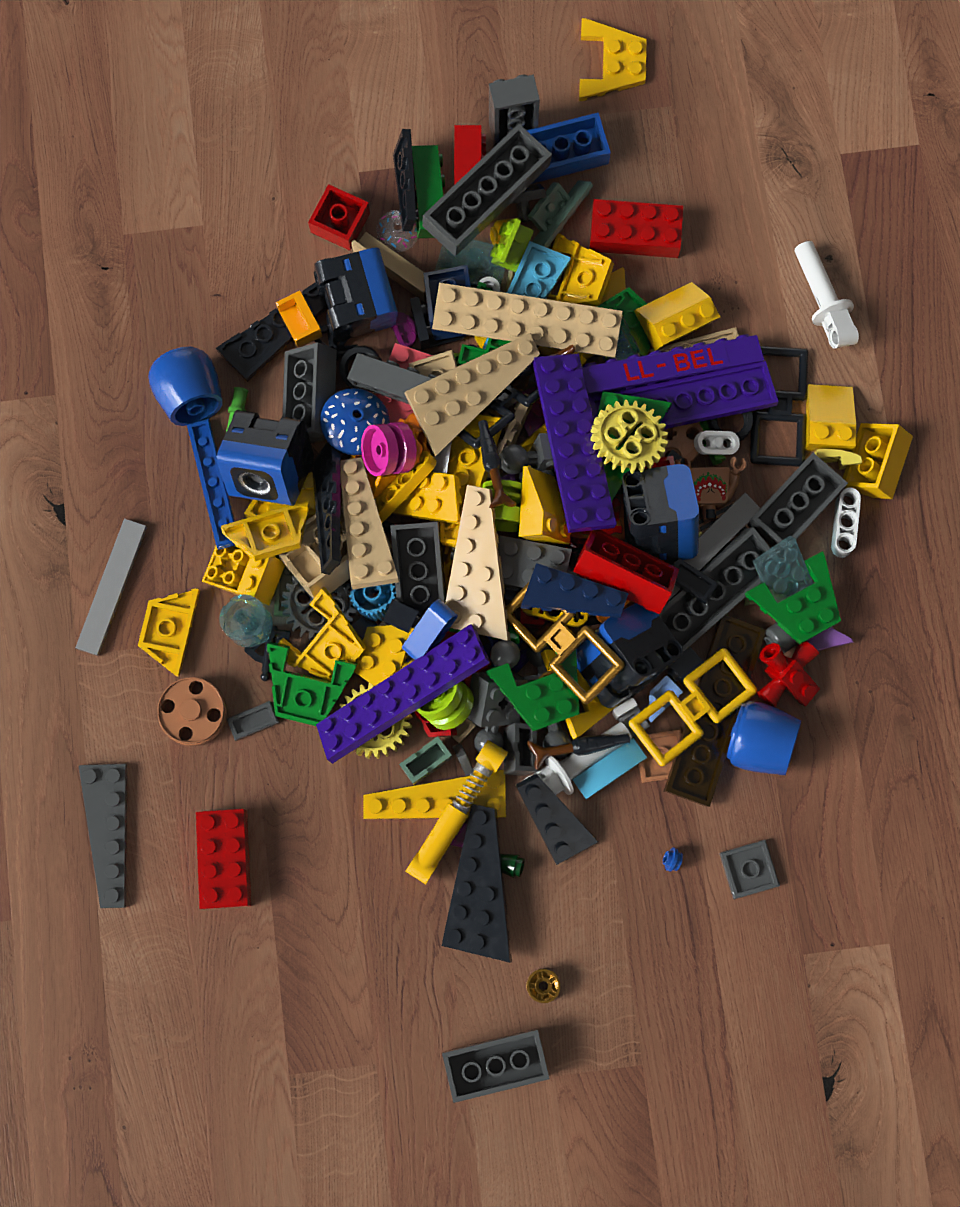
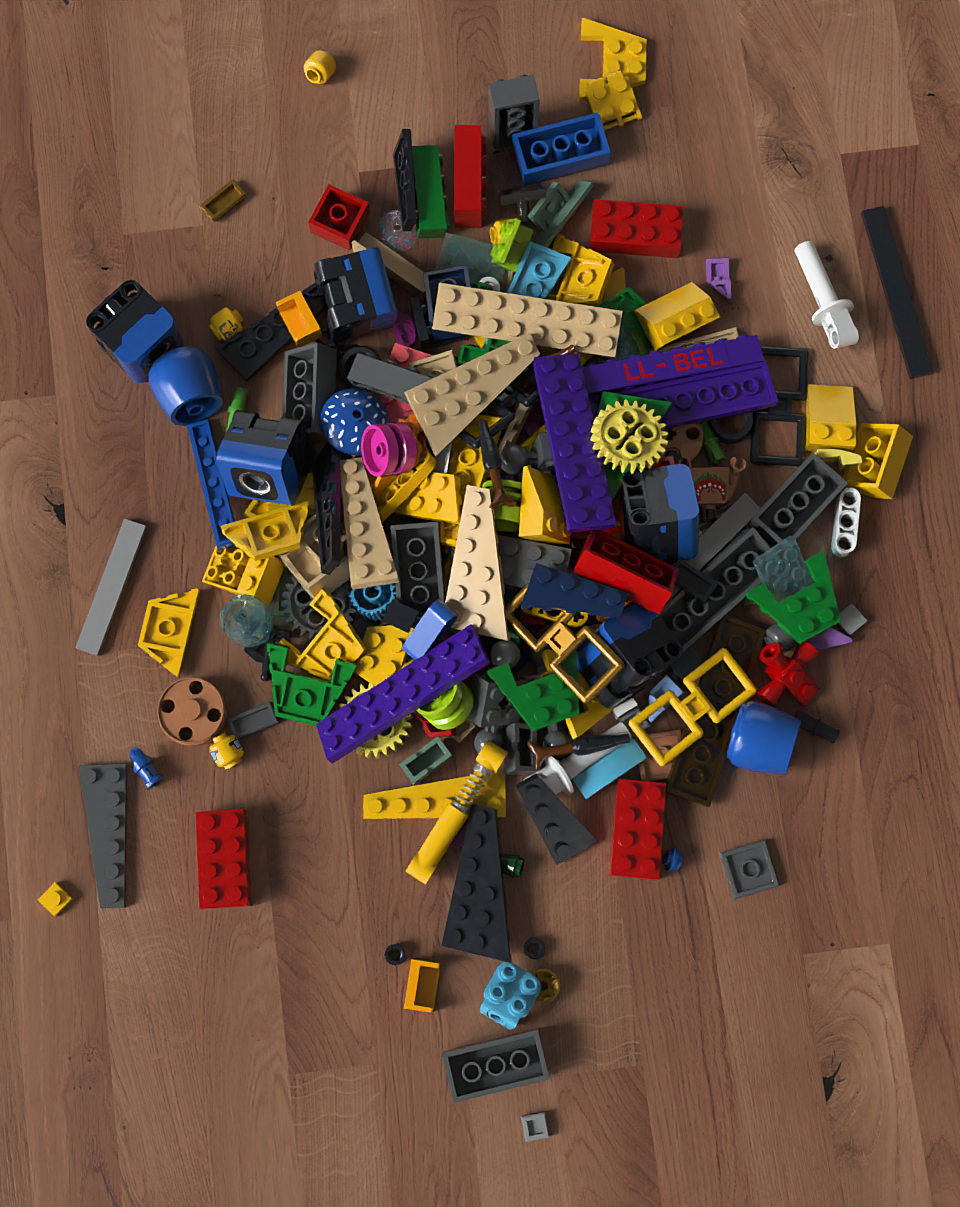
dark grey brick [422,124,552,257] -> none
dark grey tile [453,743,474,776] -> none
white plate [694,431,740,455] -> none
none -> yellow plate [38,882,73,917]
none -> piece [86,280,183,383]
none -> blue piece [130,747,165,790]
none -> pearl gold tile [199,179,247,222]
none -> yellow head [209,307,243,341]
none -> yellow head [209,733,244,770]
none -> yellow head [304,50,336,84]
none -> black axle [384,944,406,966]
none -> light orange panel [404,959,441,1013]
none -> medium azure piece [480,962,541,1030]
none -> light grey tile [521,1112,550,1142]
none -> black axle [523,938,545,959]
none -> yellow plate [586,70,642,132]
none -> red brick [609,779,666,881]
none -> medium lavender slope [705,258,731,300]
none -> black axle [794,711,840,744]
none -> light grey tile [837,604,867,636]
none -> black tile [861,206,933,379]

